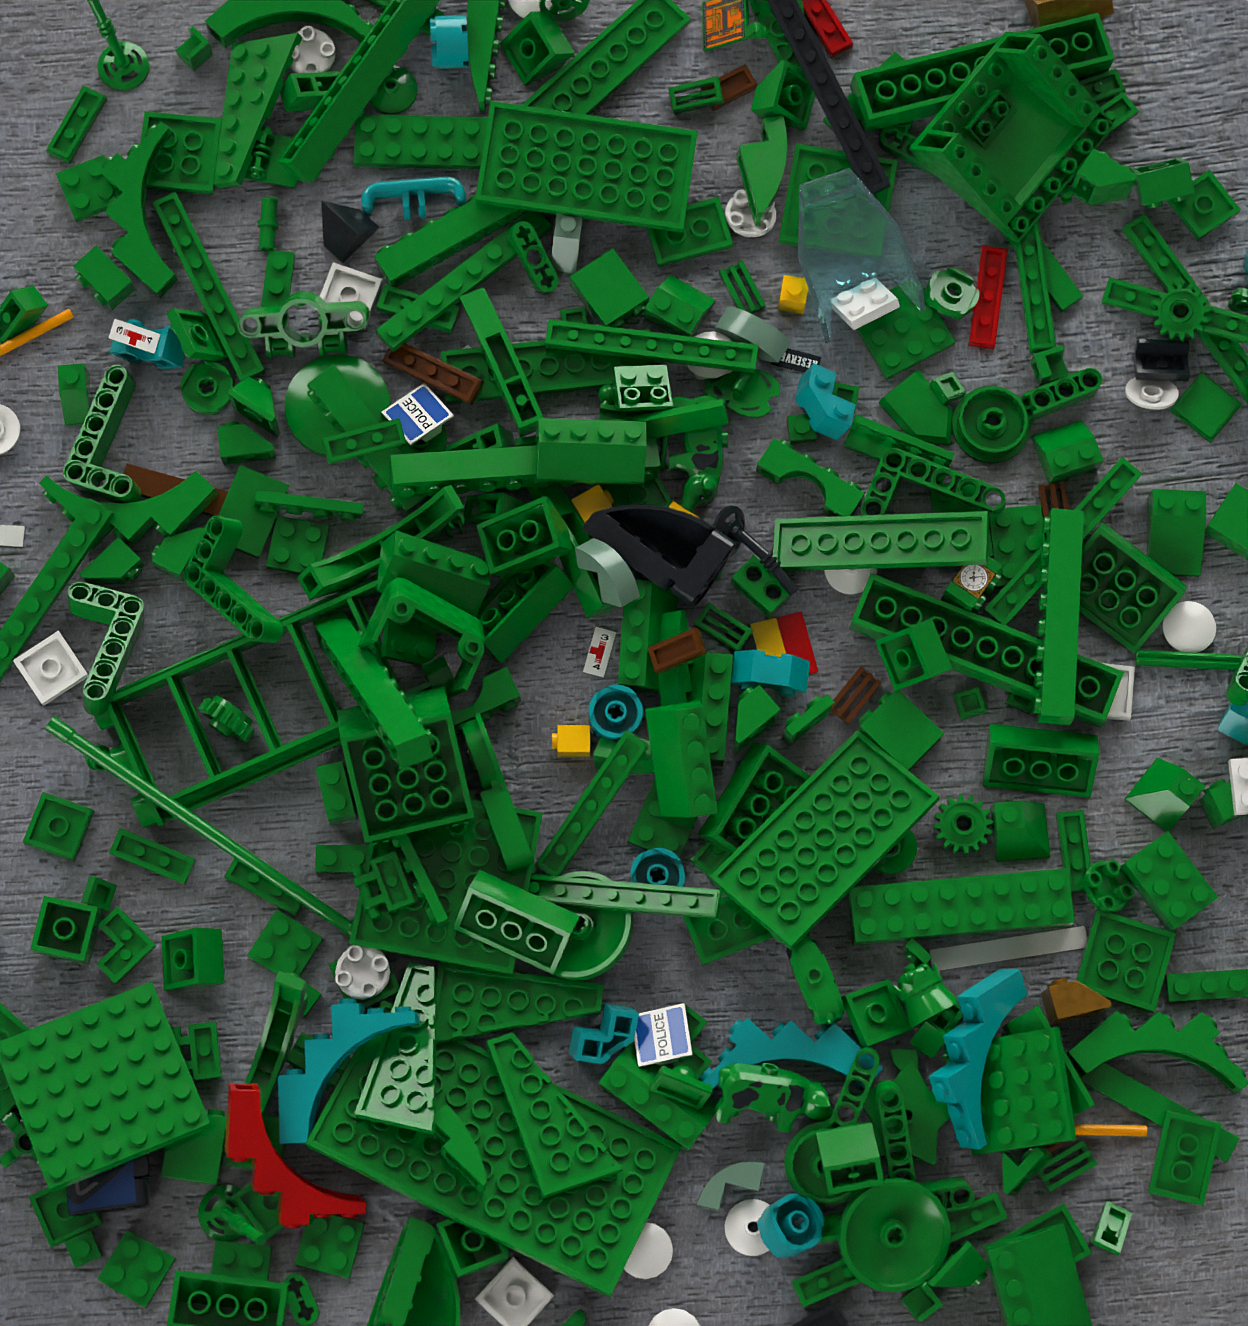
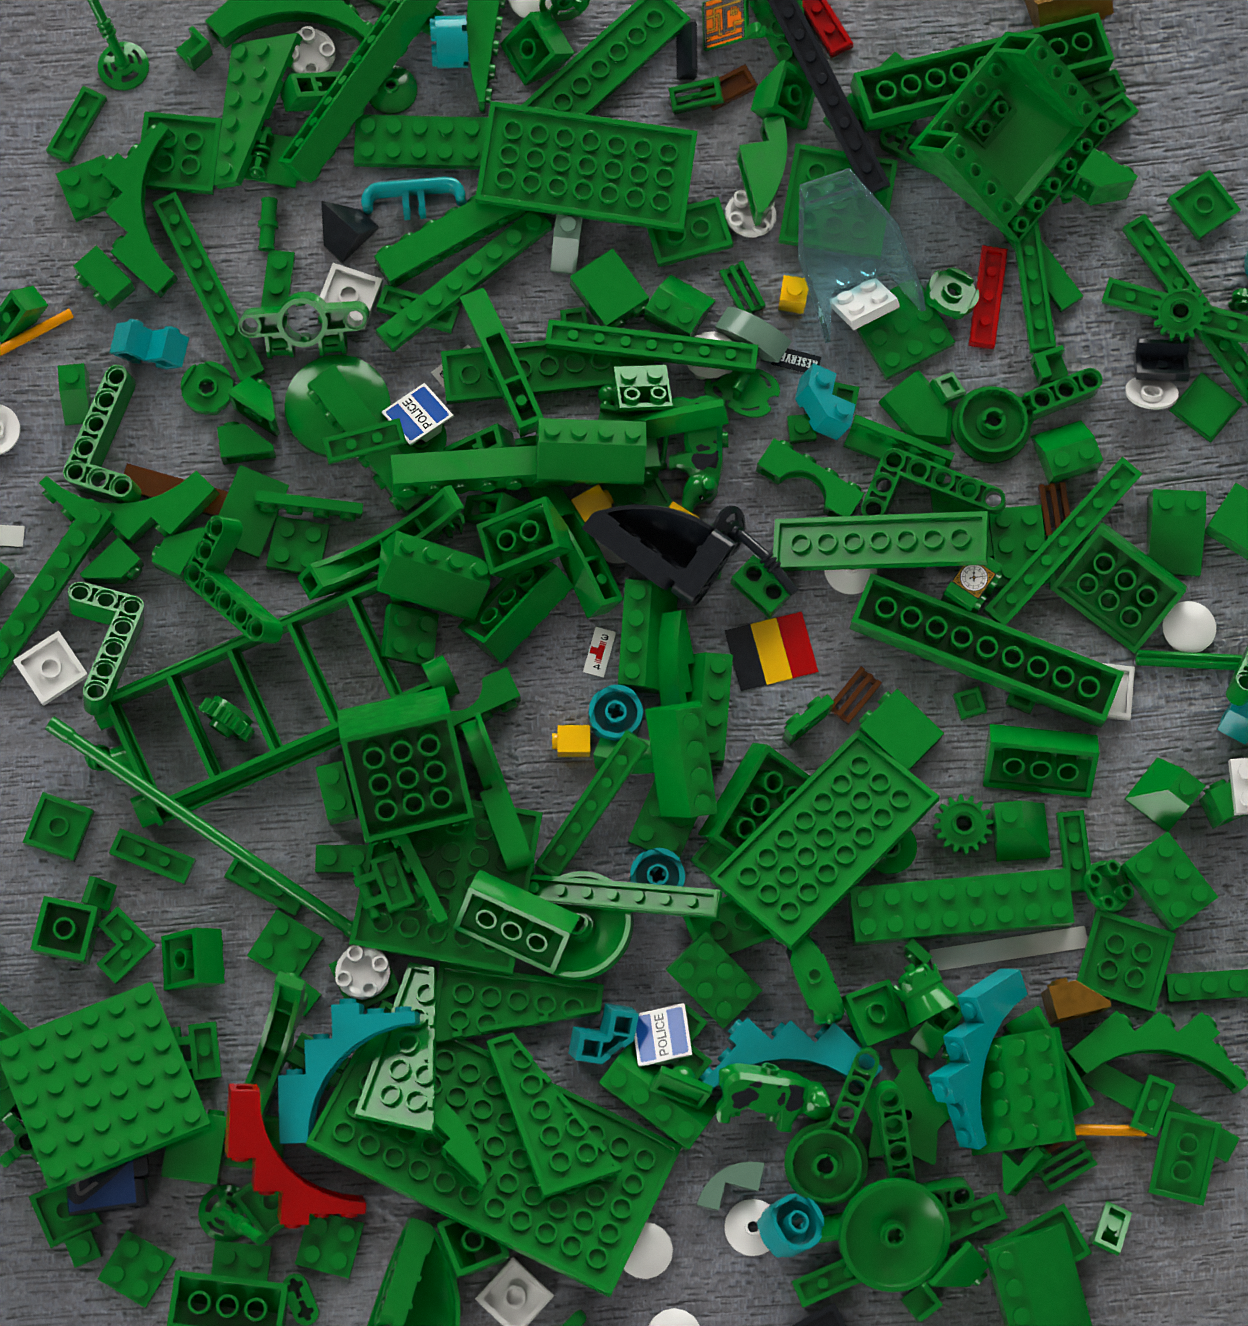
white sticker [109,319,161,353] -> none
green plate [167,308,228,363] -> none
green brick [312,611,434,769] -> none
green windscreen [358,578,484,697] -> none
reddish brown tile [382,343,484,405] -> none
green beam [509,221,559,294] -> none
sand green brick [575,538,640,607] -> none
reddish brown tile [648,627,707,674] -> none
green tile [694,602,754,651] -> none
teal brick [731,650,810,698] -> none
green slope [733,685,781,754] -> none
green slope [816,1121,884,1195] -> none
green slope [875,618,952,691] -> none
green brick [1033,508,1084,725] -> none
green slope [1132,157,1195,208] -> none
none -> green plate [665,930,763,1029]
none -> black slope [676,21,698,80]
none -> green plate [1129,1074,1176,1137]

